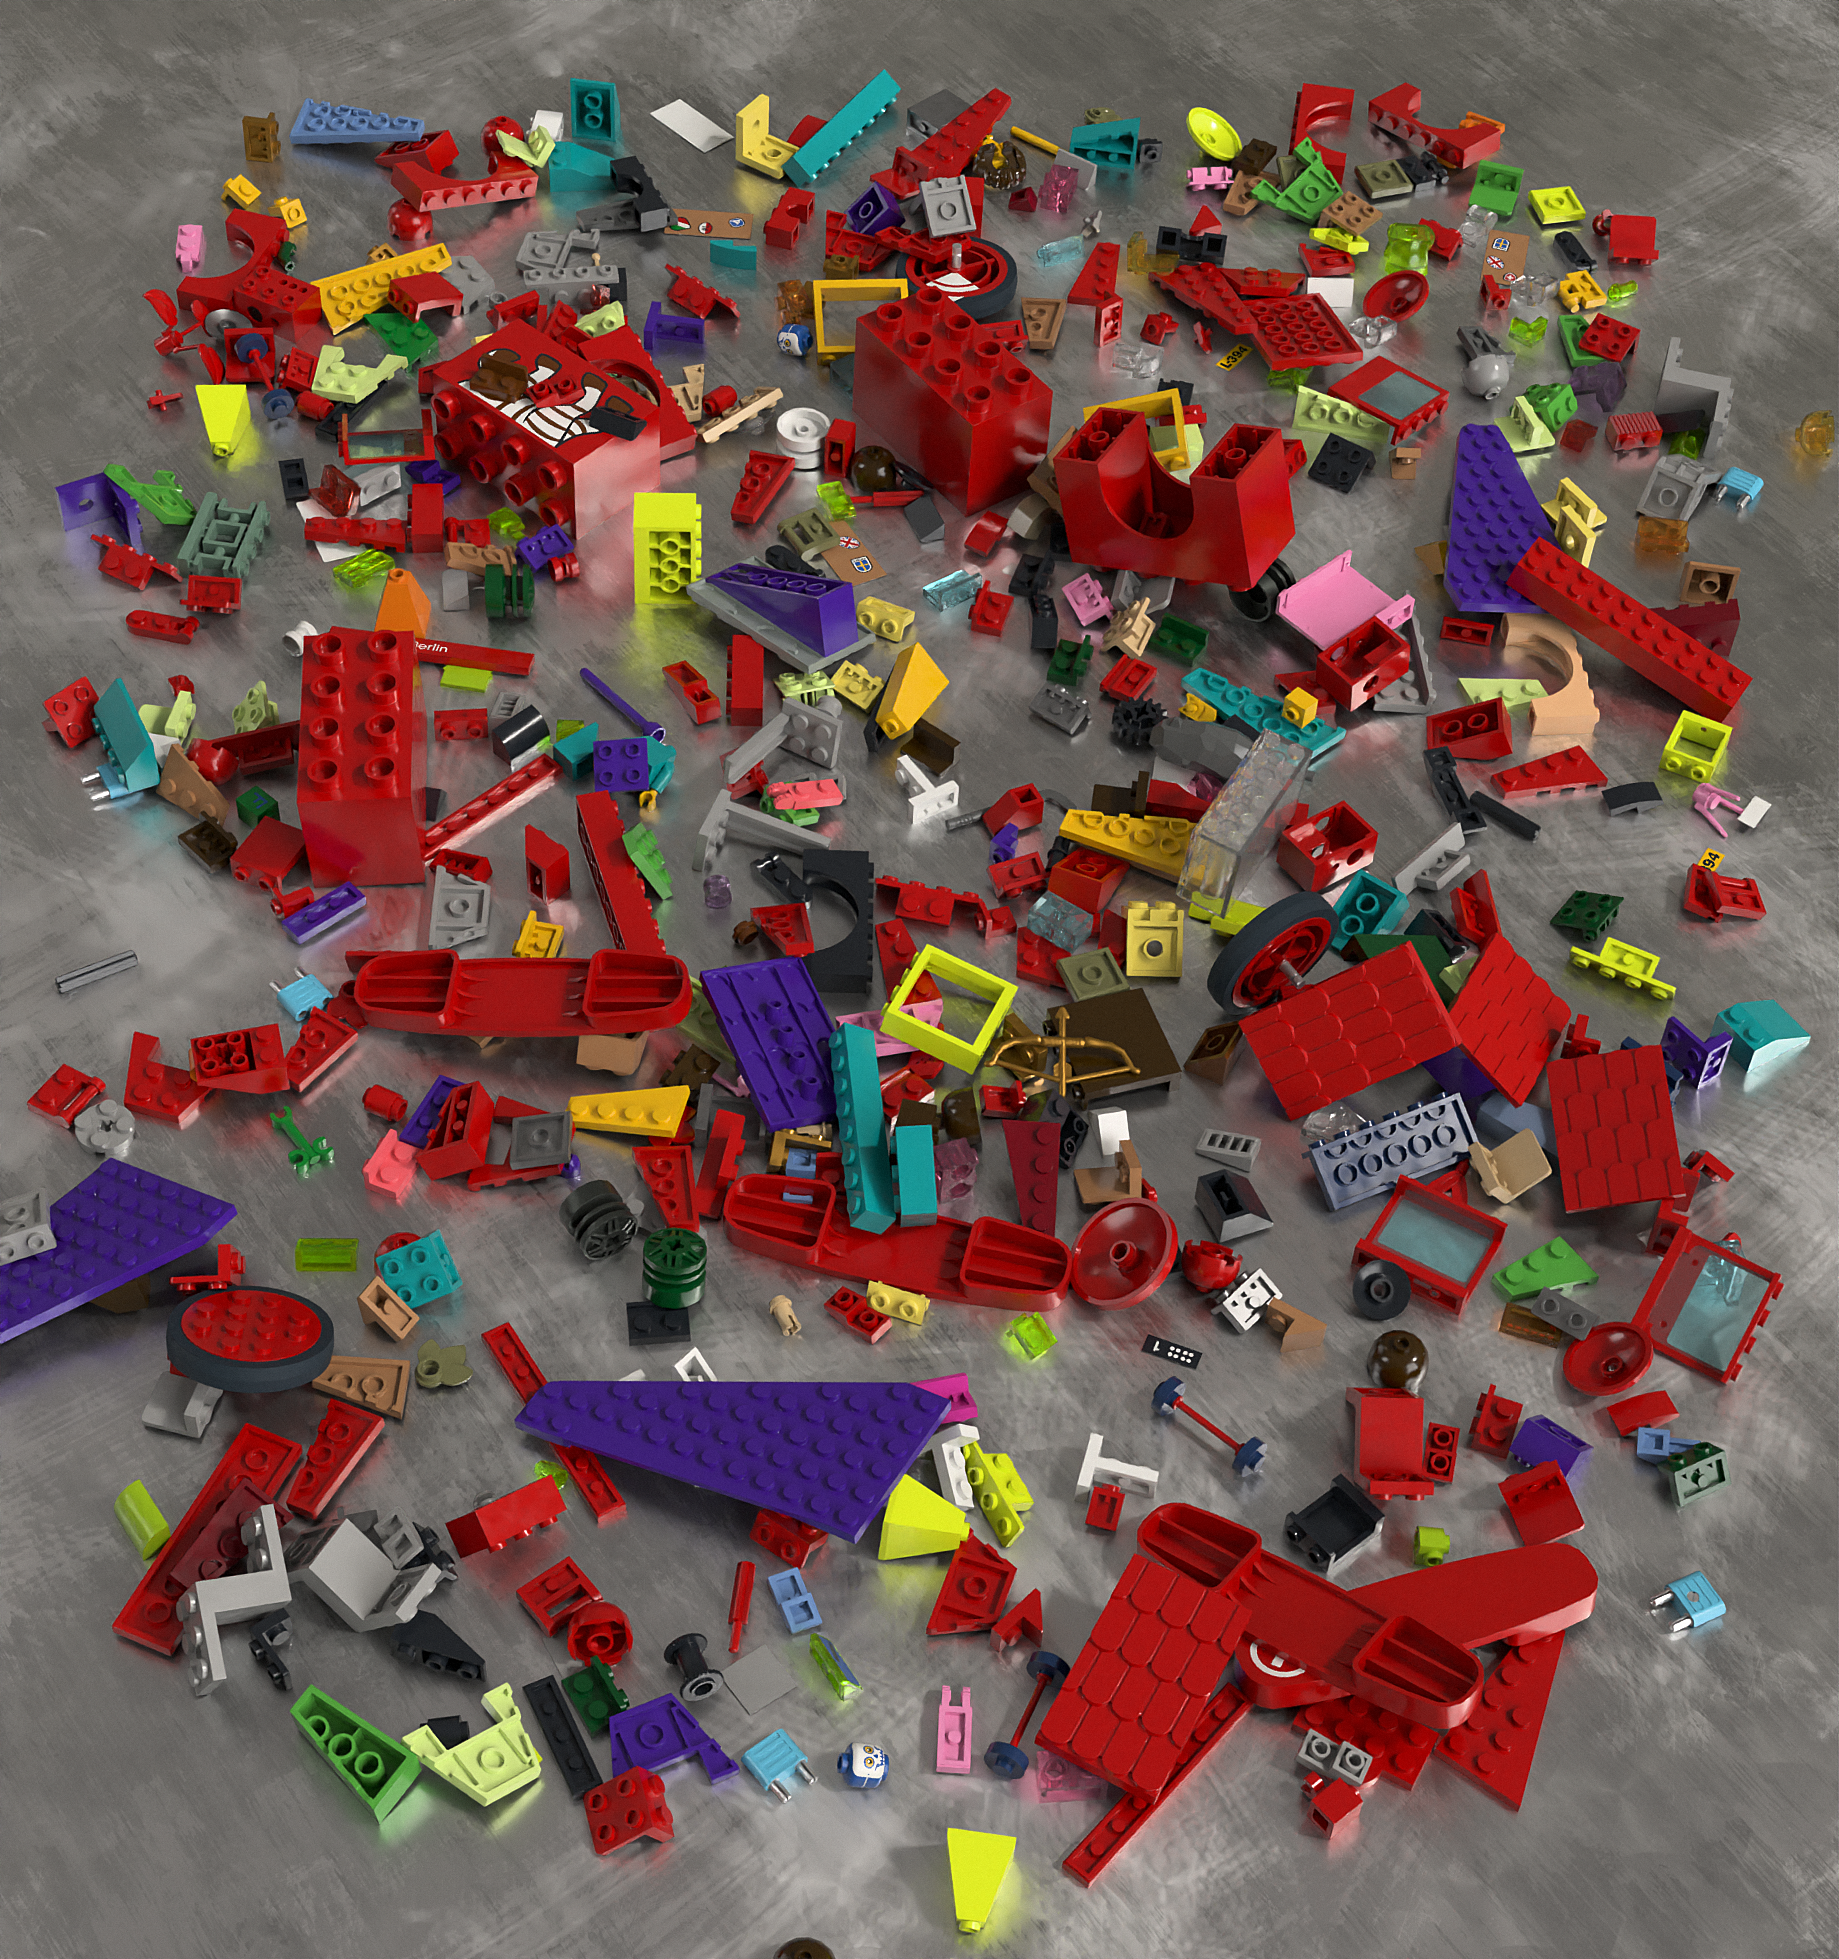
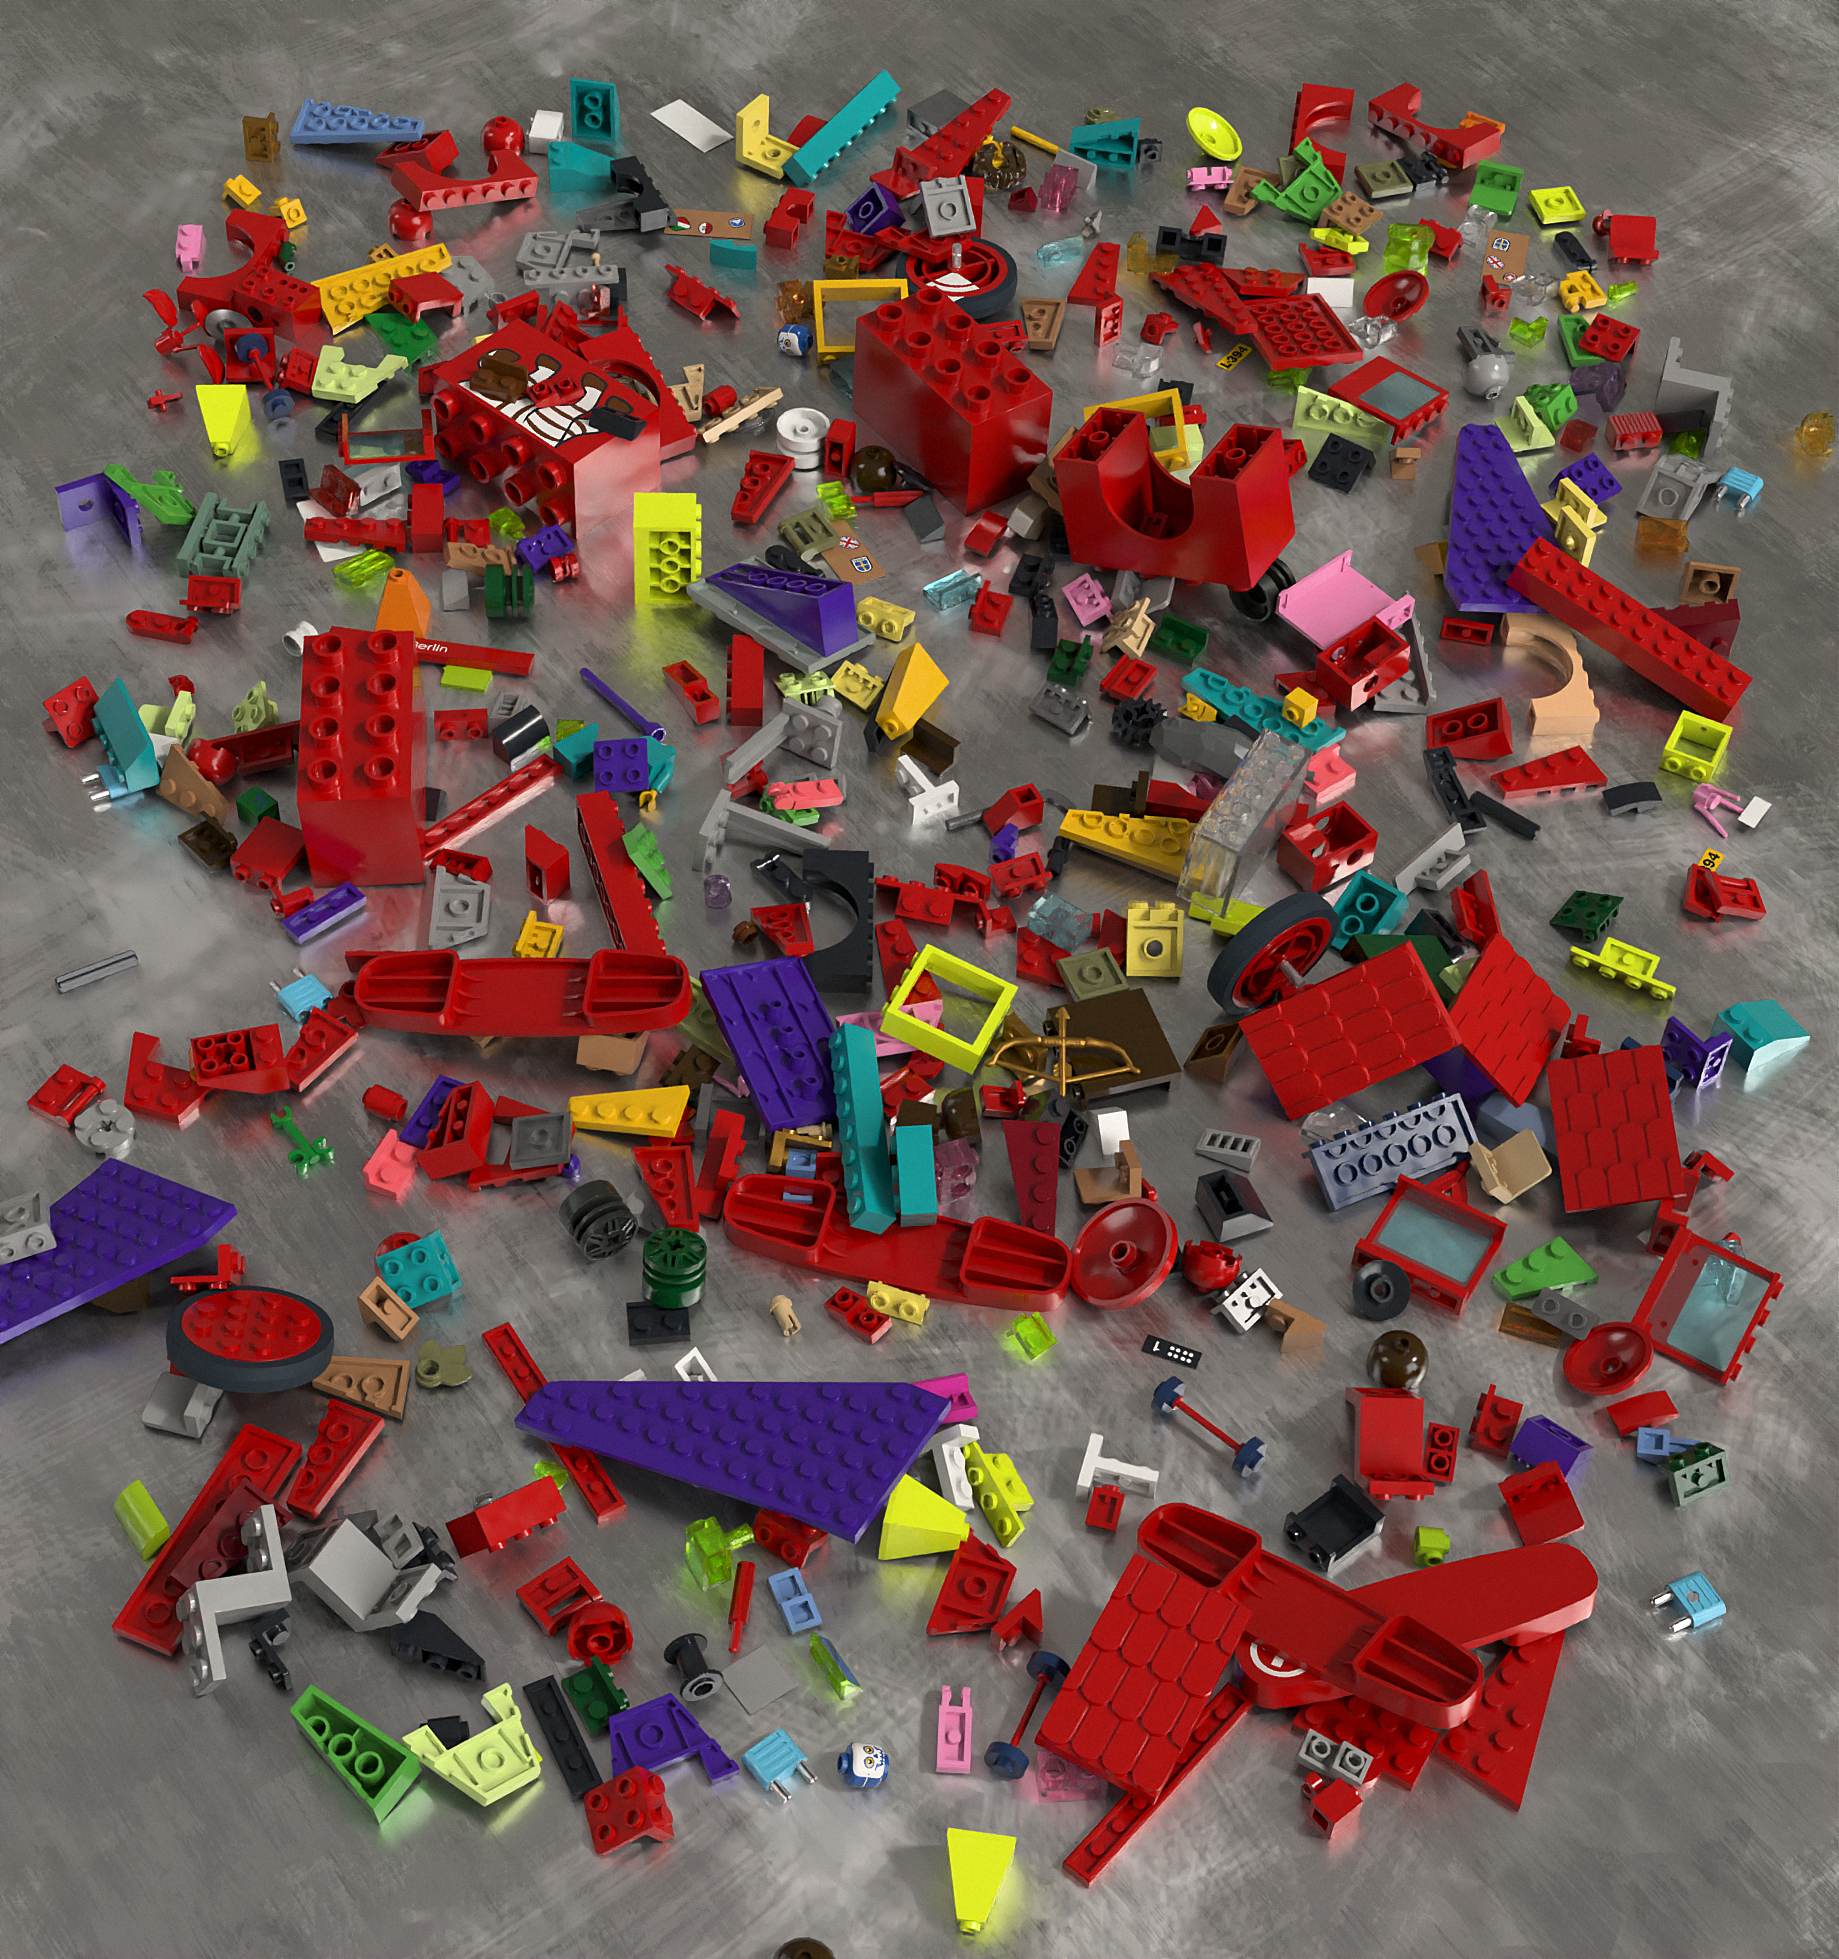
red bracket [90,534,184,591] -> none
red brick [295,390,334,422] -> none
clear neon green slope [295,1238,359,1271] -> none
yellowish green bracket [495,125,555,168] -> none
yellowish green bracket [574,300,625,338] -> none
dark purple bracket [643,301,705,350] -> none
red slope [1046,846,1131,914] -> none
dark brown bracket [1231,138,1277,179] -> none
yellowish green wing [1456,678,1549,713] -> none
none -> clear neon green brick [685,1516,755,1593]
none -> red slope [933,863,991,902]
none -> coral bracket [1295,743,1356,801]
none -> dark purple bracket [1548,452,1623,506]

